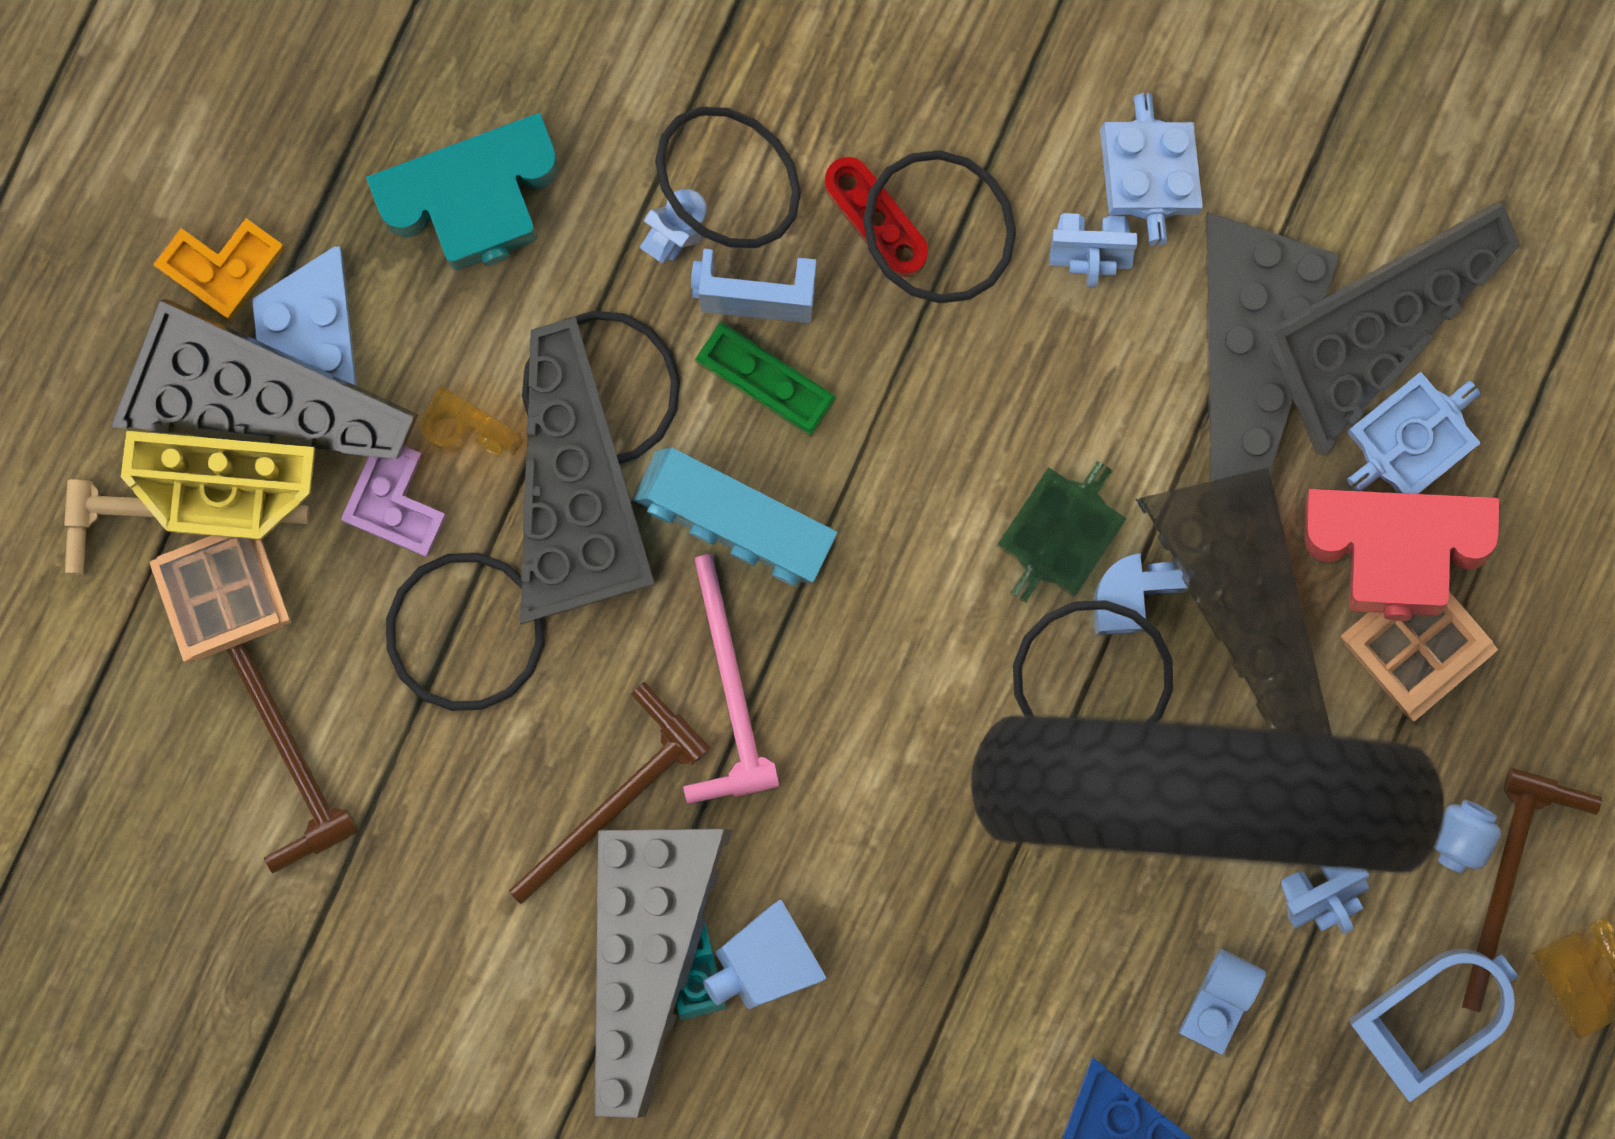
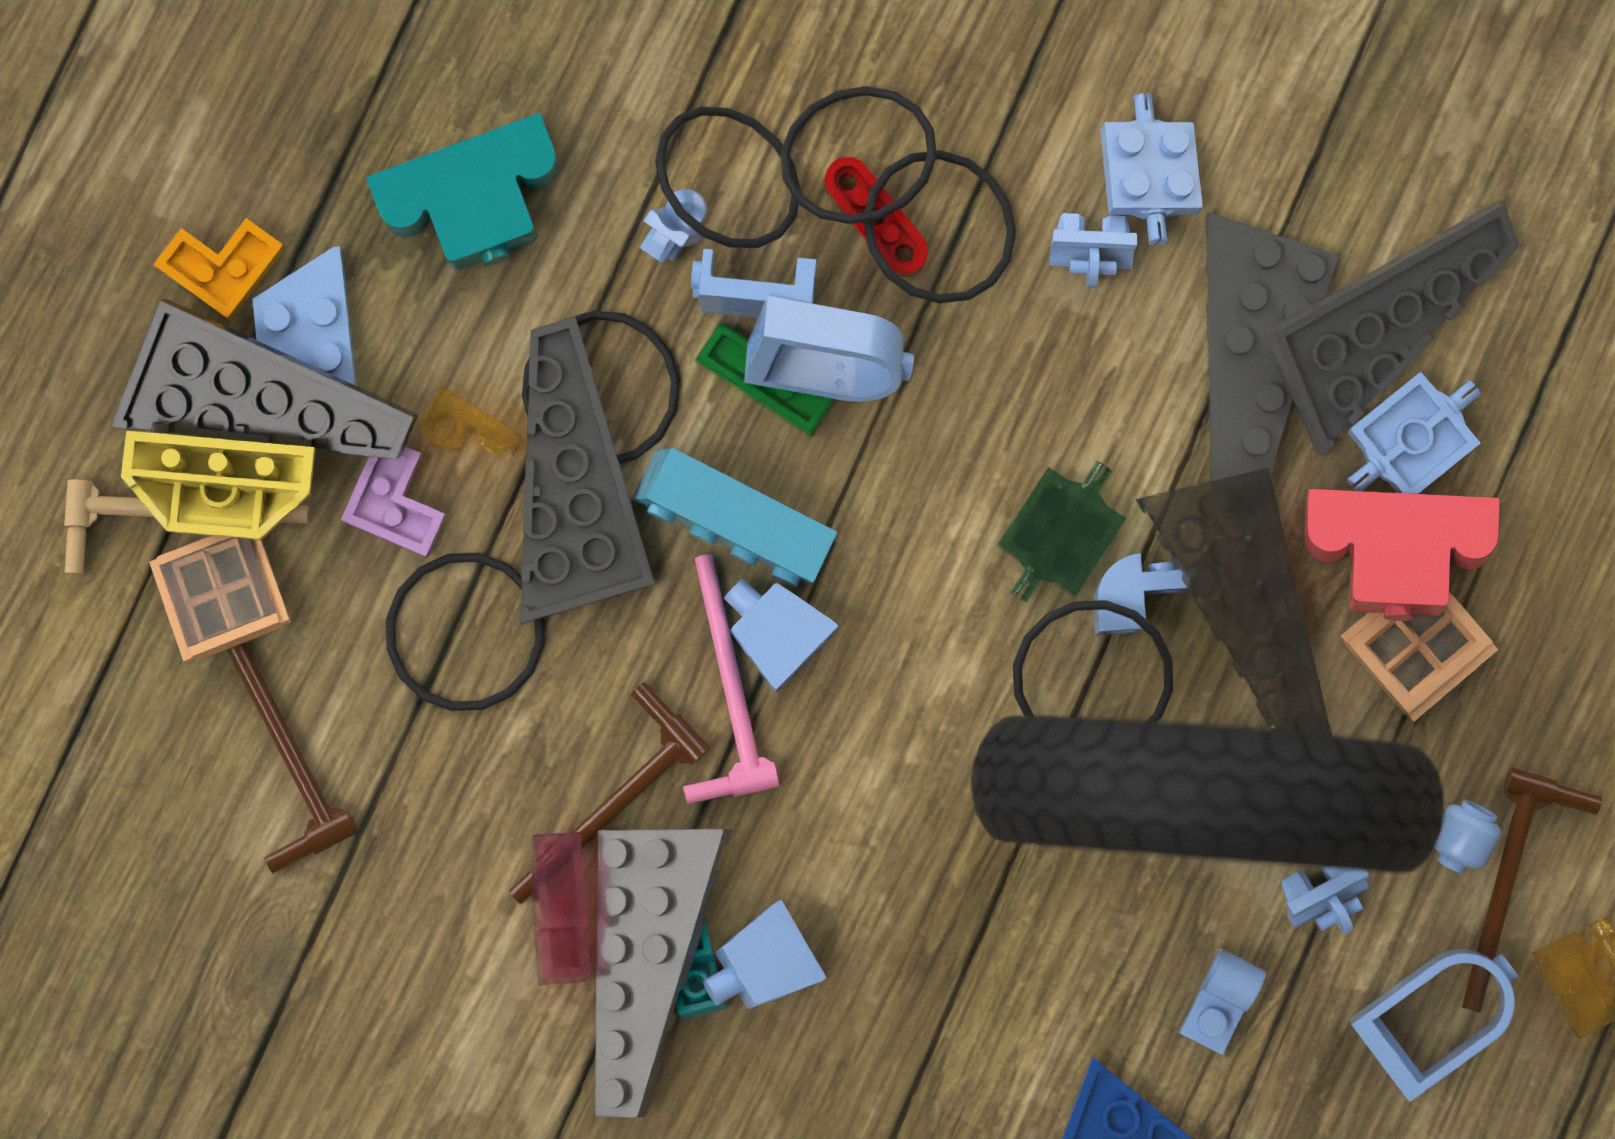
none -> clear pink slope [532,832,591,986]
none -> light blue torso [724,579,839,693]
none -> light blue window [744,296,914,402]
none -> black piece [780,86,937,224]

